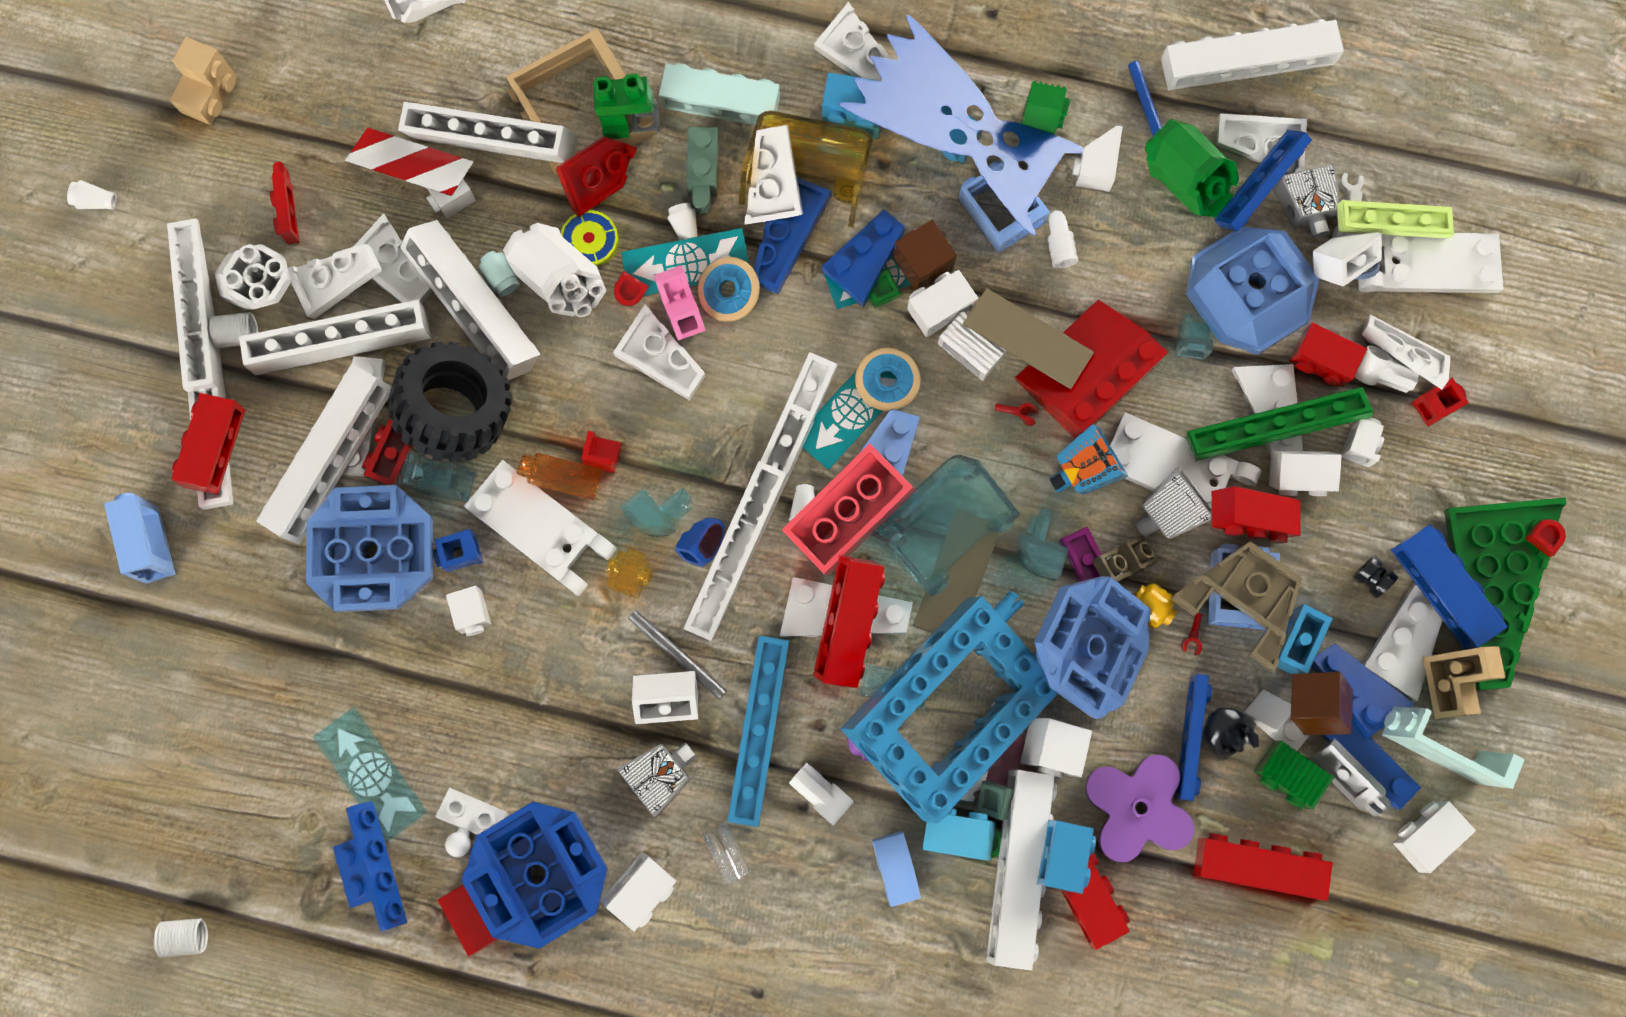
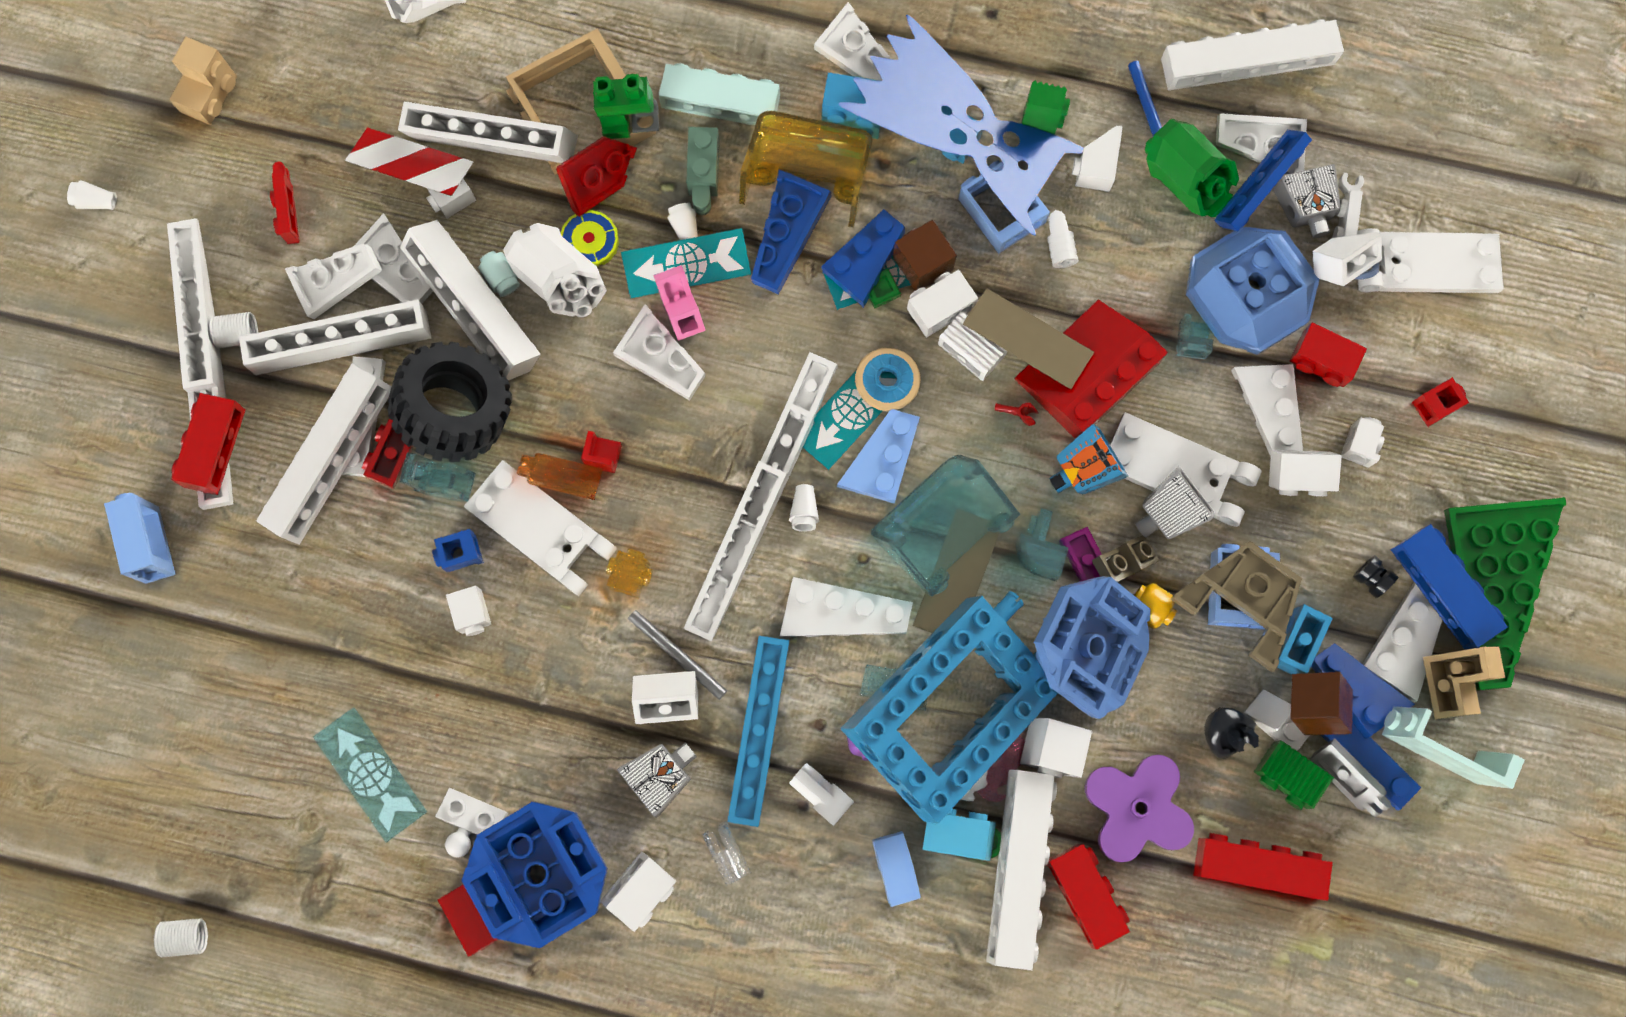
white brick [215,244,291,311] -> none
medium blue piece [306,485,433,612] -> none
blue bracket [333,801,407,931] -> none
red tile [614,270,649,306] -> none
clear light blue brick [620,488,693,537] -> none
blue rock [675,518,725,567] -> none
wheel [697,257,760,322] -> none
white wing [744,125,803,225] -> none
coral slope [782,443,917,575] -> none
red brick [813,555,885,688] -> none
sand green tile [977,781,1013,820] -> none
dark azure brick [1037,820,1096,894] -> none
blue plate [1174,674,1212,802] -> none
red hand [1181,613,1203,655] -> none
green tile [1186,387,1374,462] -> none
red brick [1211,486,1301,544] -> none
yellowish green tile [1337,200,1454,239] -> none
white piece [1354,345,1419,393] -> none
white wing [1362,315,1451,390] -> none
white brick [1393,801,1476,873] -> none
red tile [1525,519,1566,557] -> none

